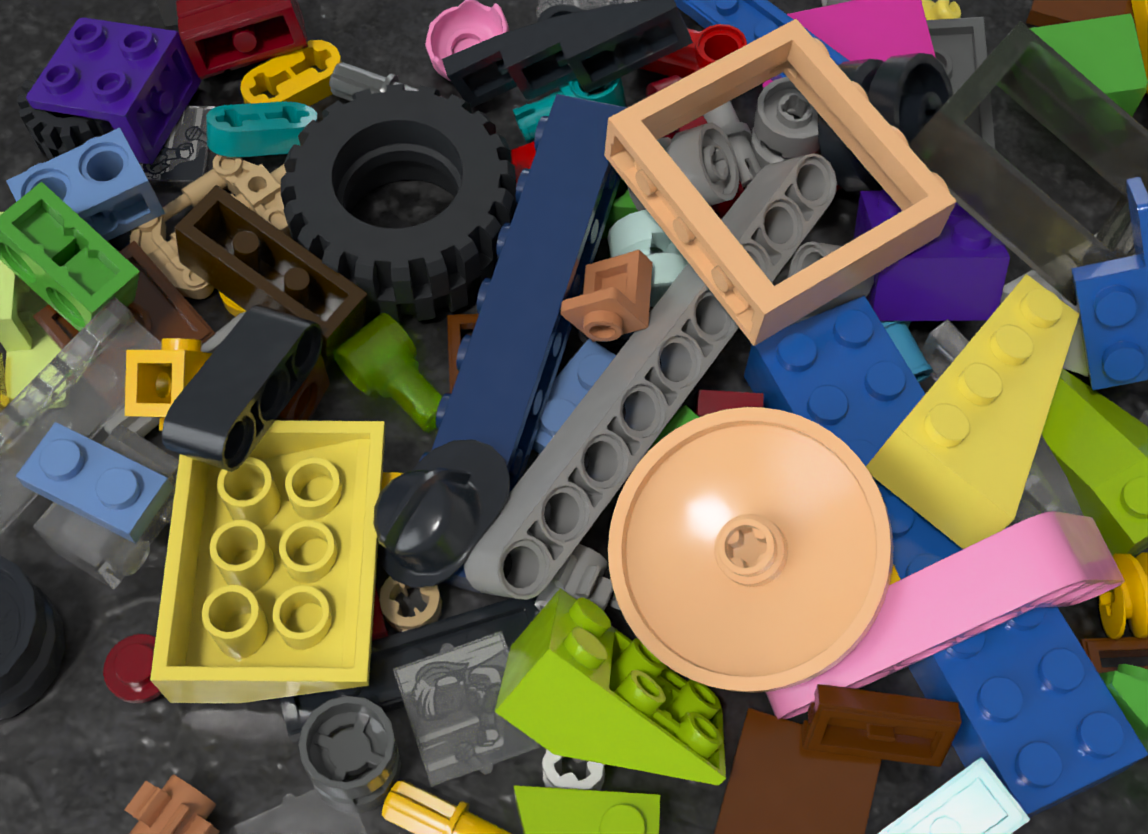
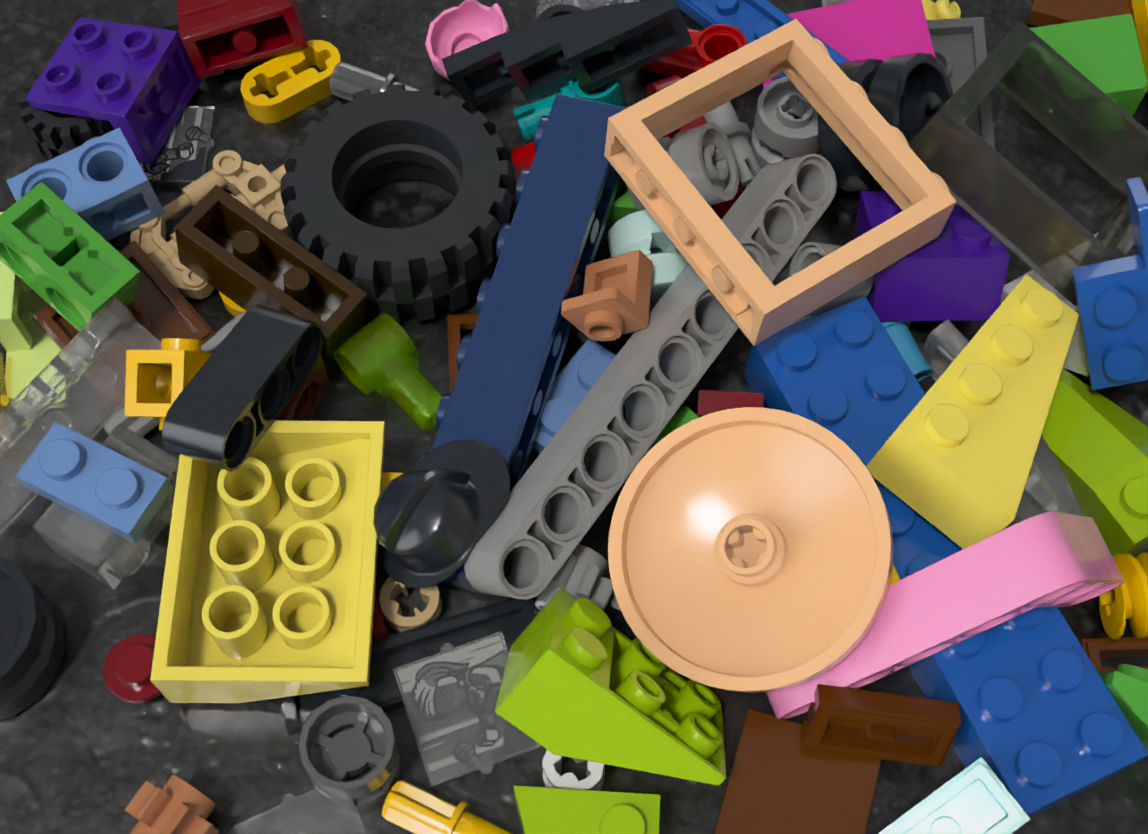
teal beam [206,101,317,157] -> none

